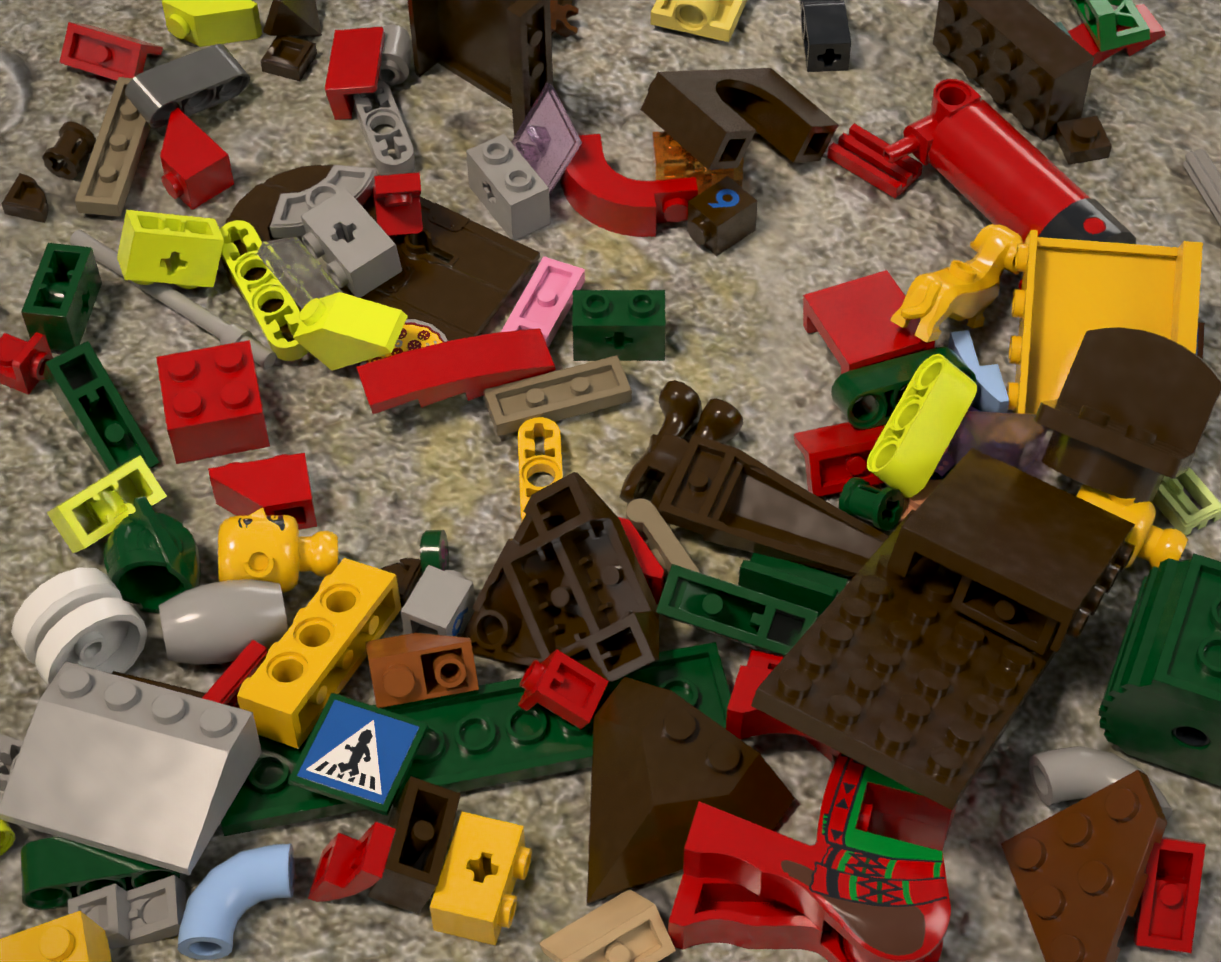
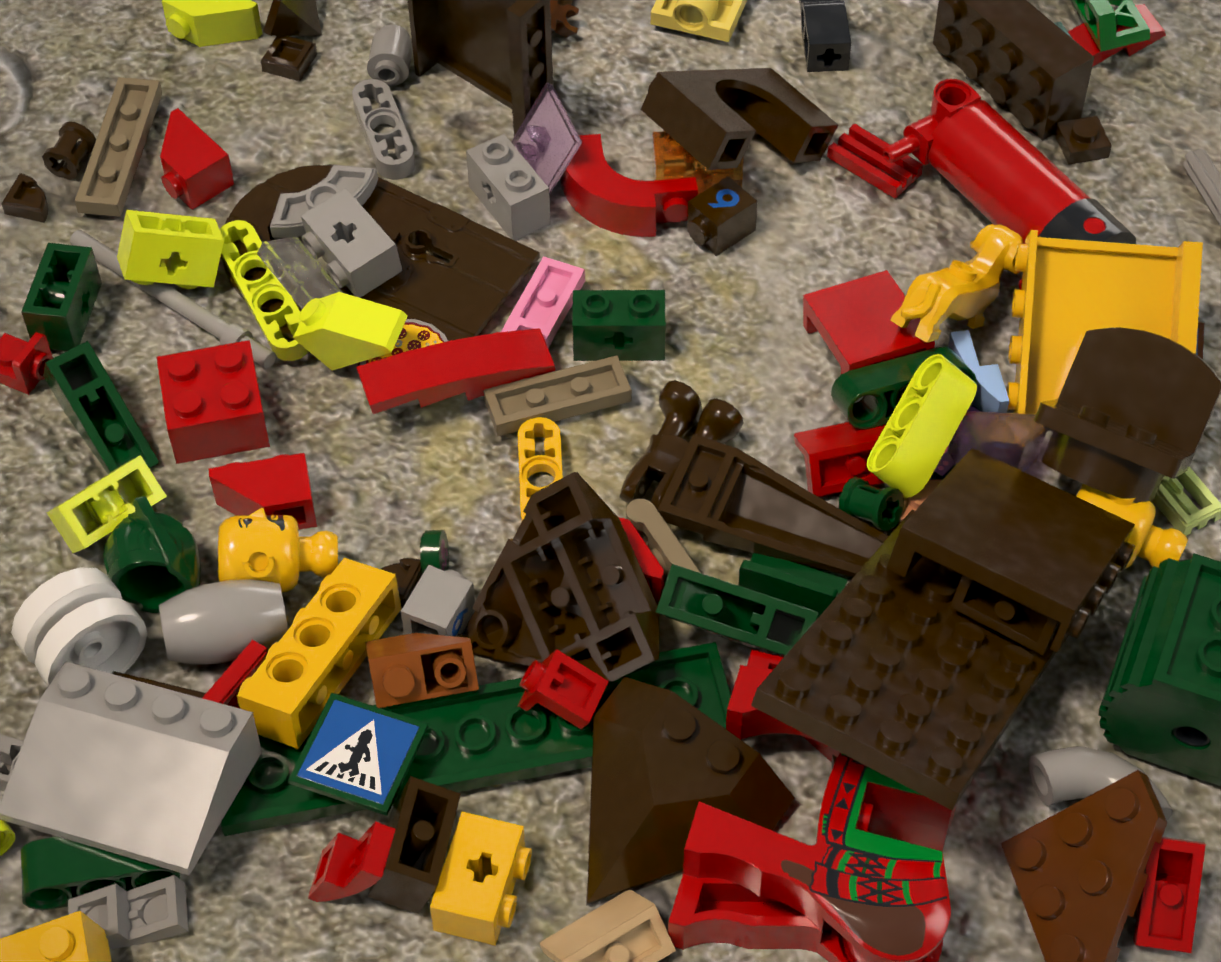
red panel [59,22,163,81] -> none
dark grey beam [125,44,250,128] -> none
light blue cylinder [177,843,295,960] -> none
red panel [325,27,385,120] -> none
red slope [373,172,423,236] -> none

